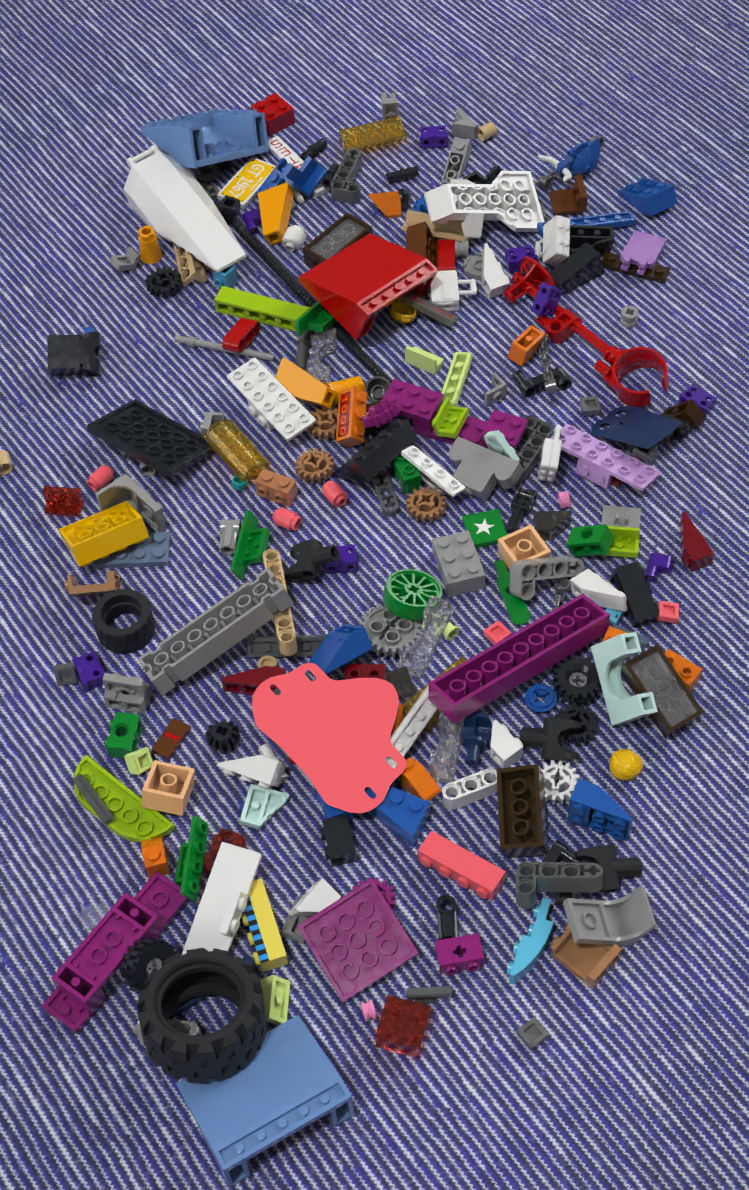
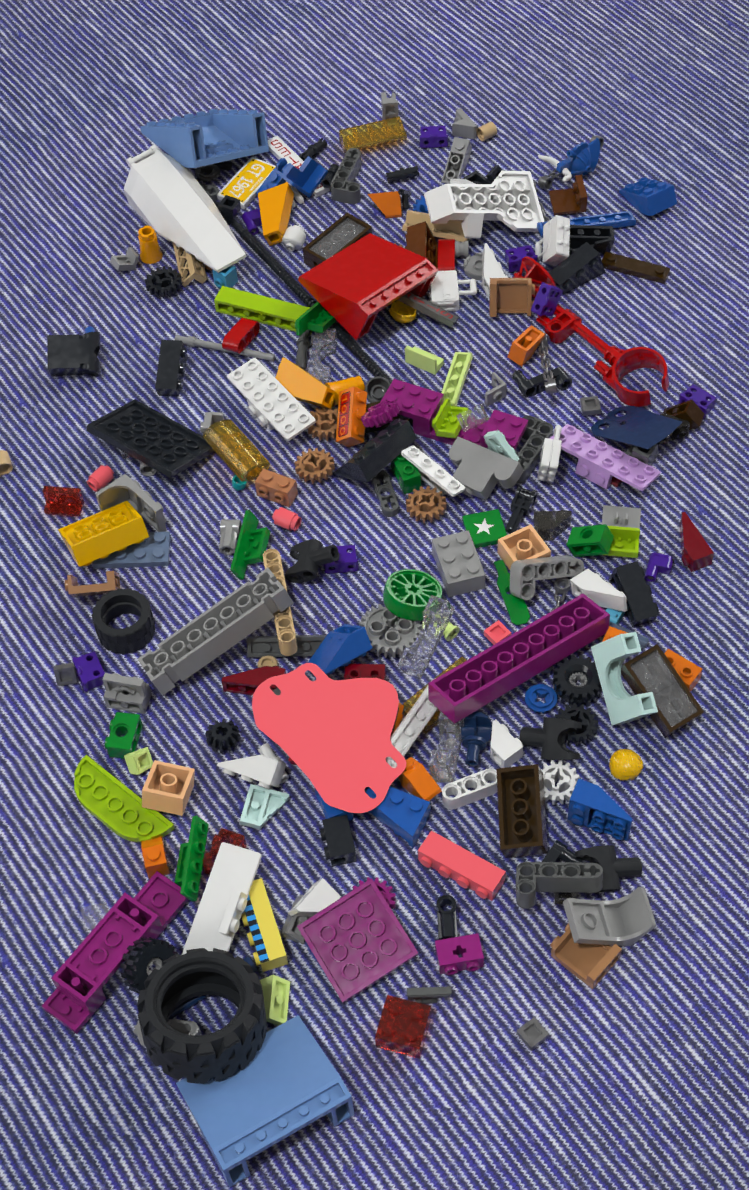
dark grey axle [73,774,114,825] -> none
reddish brown tile [151,718,191,761] -> none
red piece [250,93,295,136] -> none
coral brick [322,481,348,507] -> none
bright pink bush [361,999,377,1022] -> none
clear smoke slope [386,666,417,700] -> none
medium azure slope [506,898,554,985] -> none
bright pink axle [558,491,571,509] -> none
medium lavender tile [620,230,667,275] -> none
light grey wheel [620,306,639,328] -> none
coral plate [657,601,679,624] -> none
none -> black wedge [155,340,188,396]
none -> clear panel [456,404,489,432]
none -> medium nougat panel [489,278,535,317]

